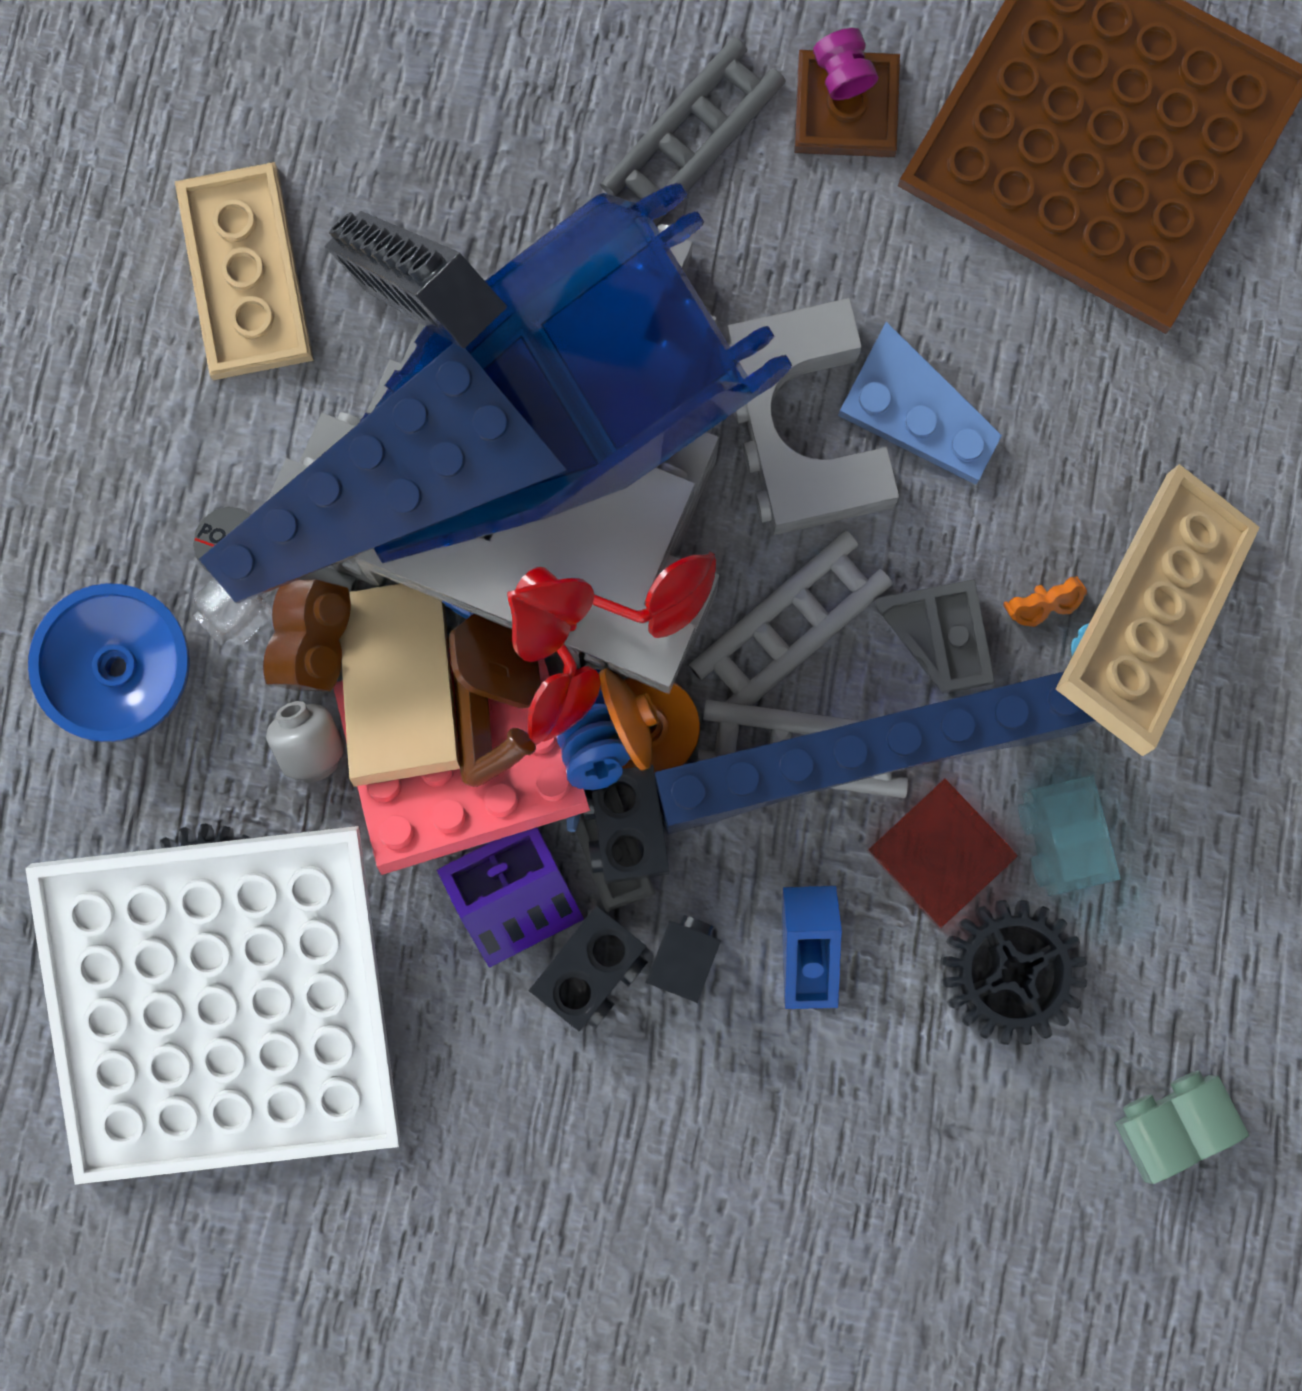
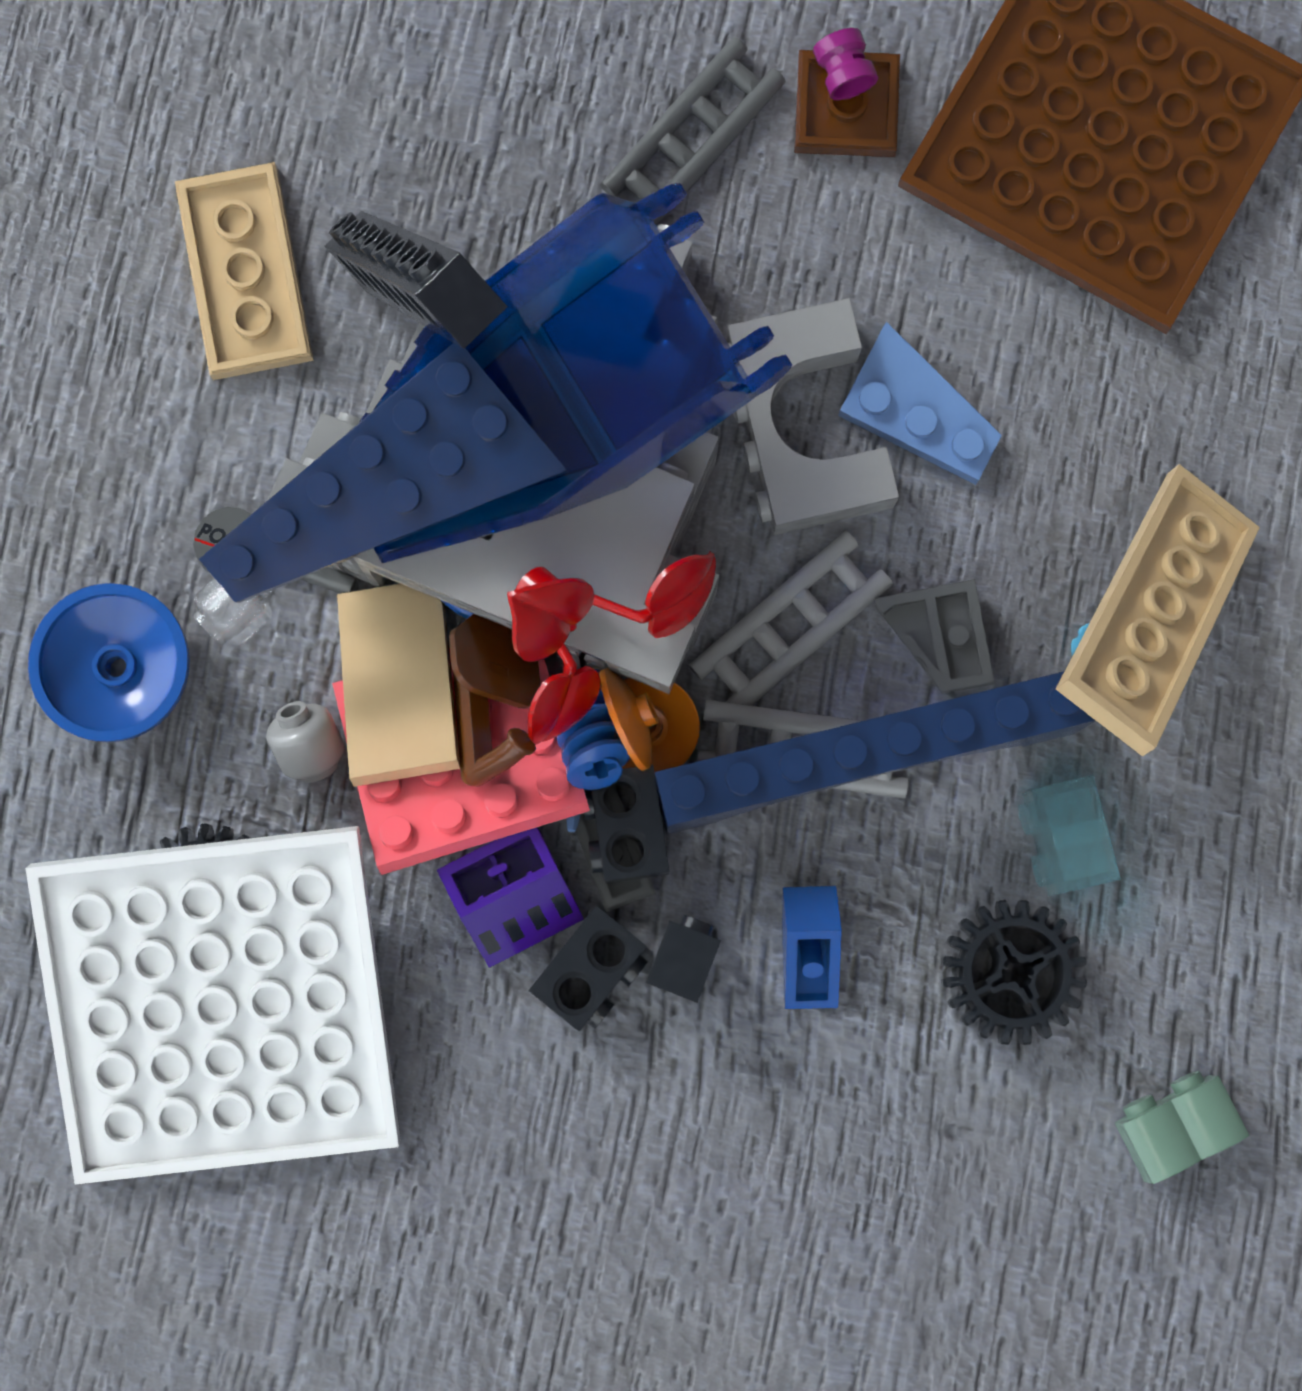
reddish brown brick [263,579,351,692] -> none
clear red tile [866,778,1018,929] -> none
orange piece [1003,576,1087,627] -> none

